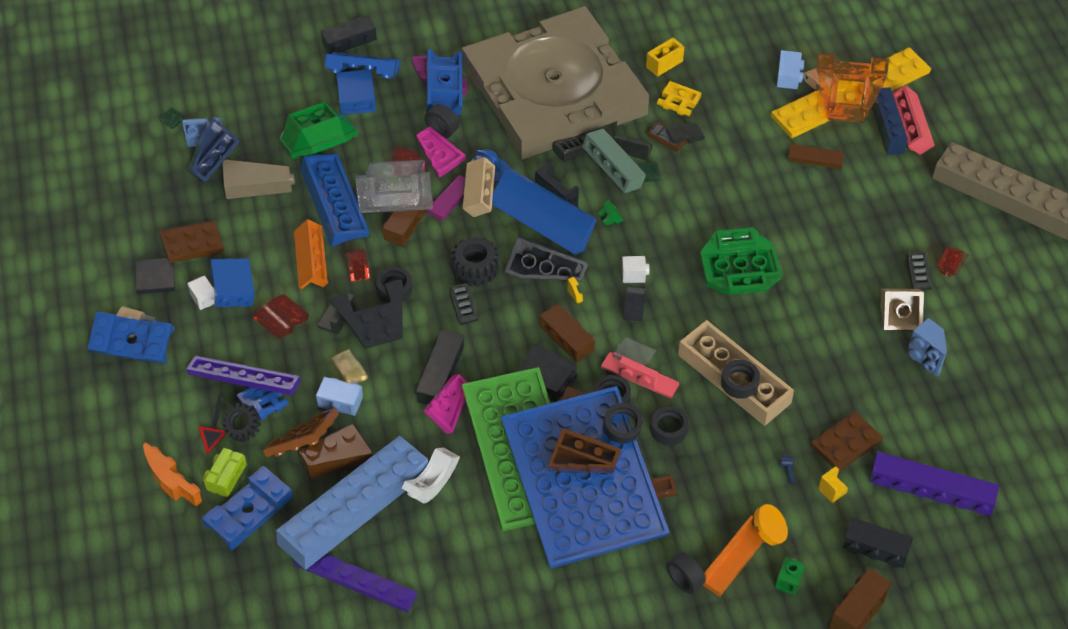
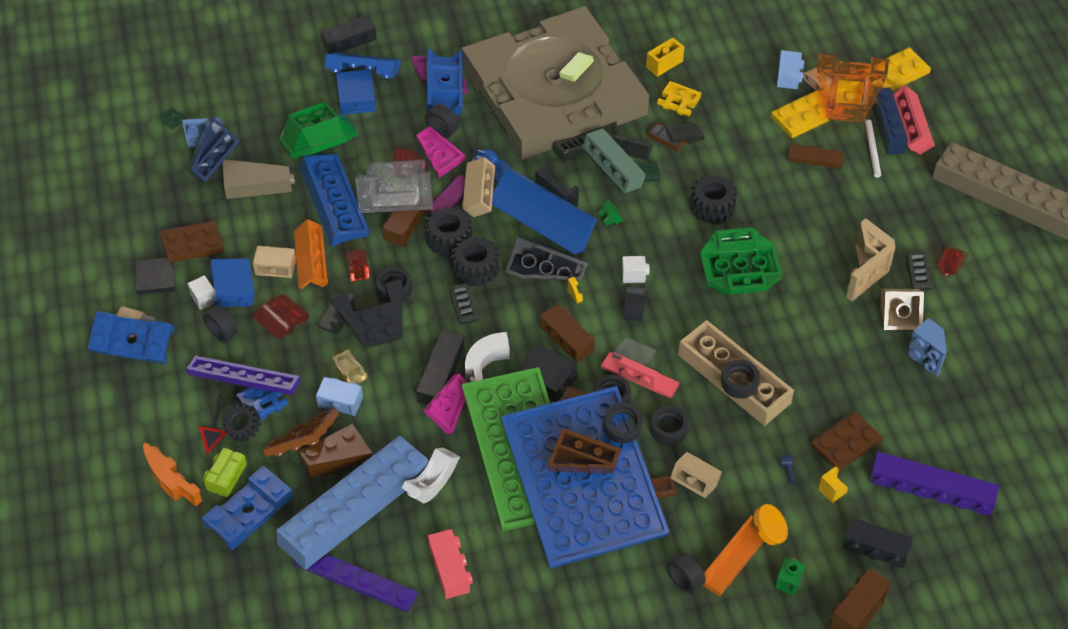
none -> black tyre [203,305,238,343]
none -> tan brick [253,246,296,278]
none -> black tyre [425,207,472,257]
none -> coral brick [428,529,473,599]
none -> white arch [465,332,509,382]
none -> yellowish green tile [559,52,594,82]
none -> tan brick [671,452,722,498]
none -> black tyre [690,175,737,224]
none -> tan bracket [846,219,895,302]
none -> white bar [865,120,881,177]

